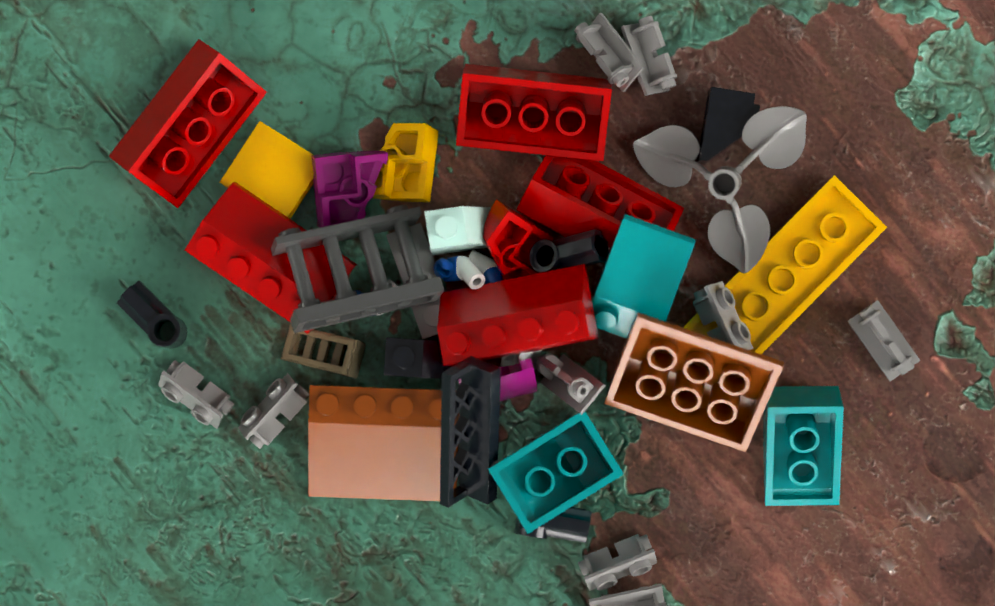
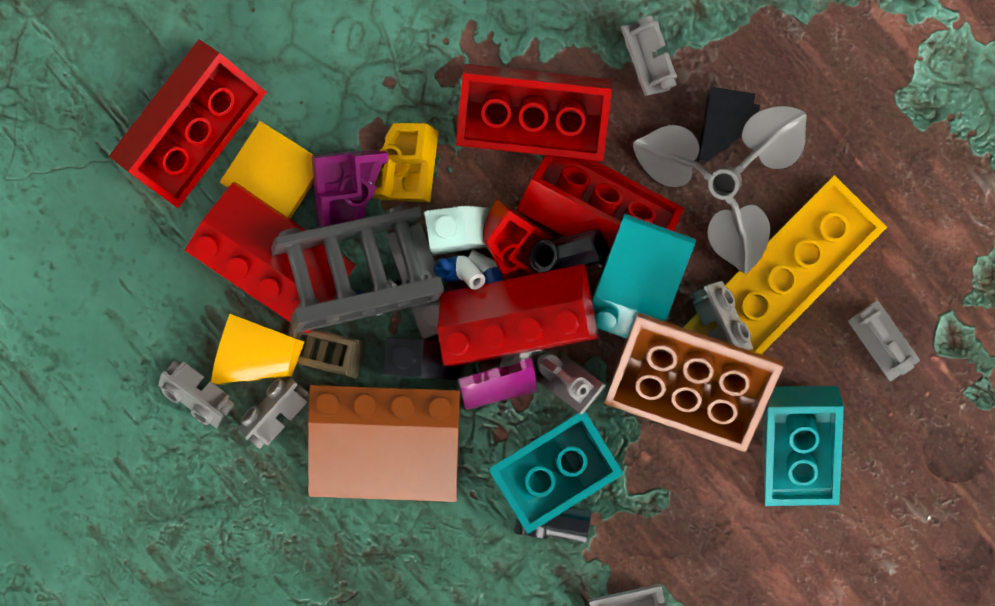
black piece [117,281,187,349] -> none
black fence [440,356,501,508] -> none
light grey hinge [574,13,644,92] -> none
light grey hinge [578,534,658,591] -> none
none -> yellow slope [211,314,305,385]

